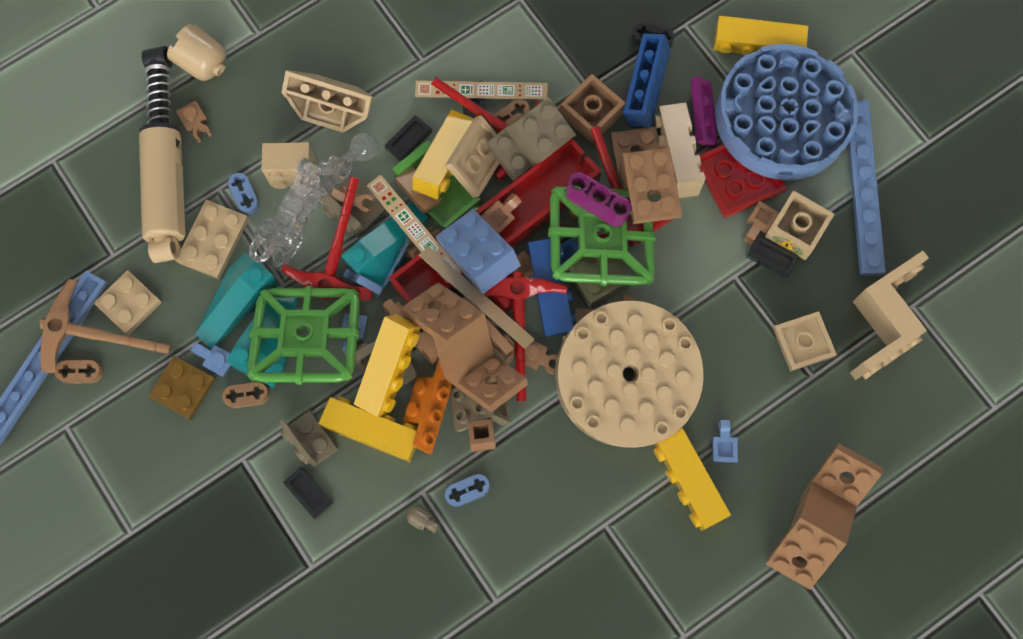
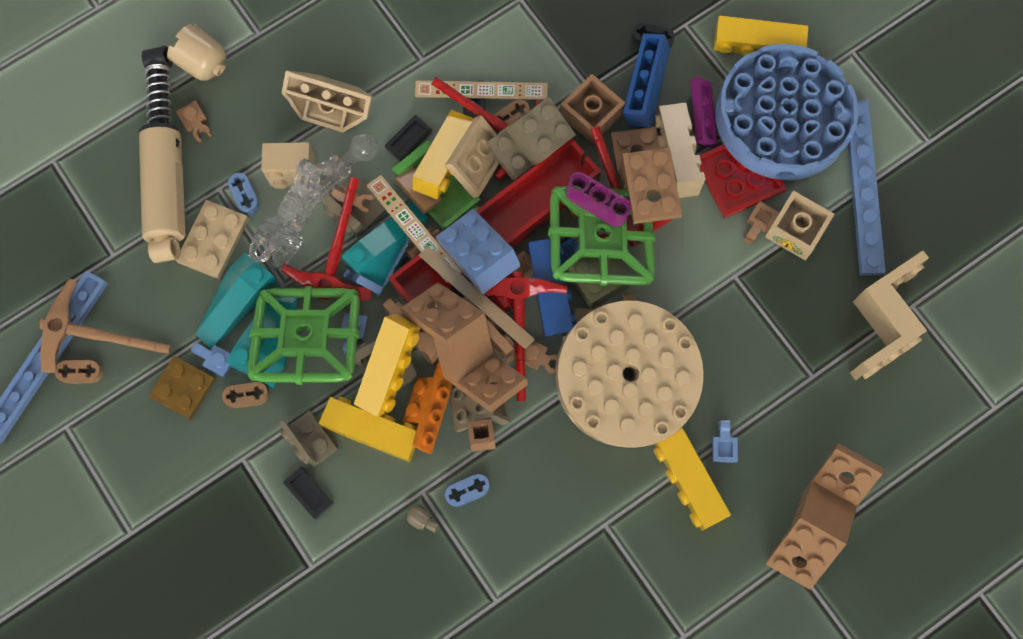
tan plate [94,270,162,336] -> none
nougat plate [481,193,522,234] -> none
black tile [746,235,800,278] -> none
tan plate [773,311,837,372] -> none

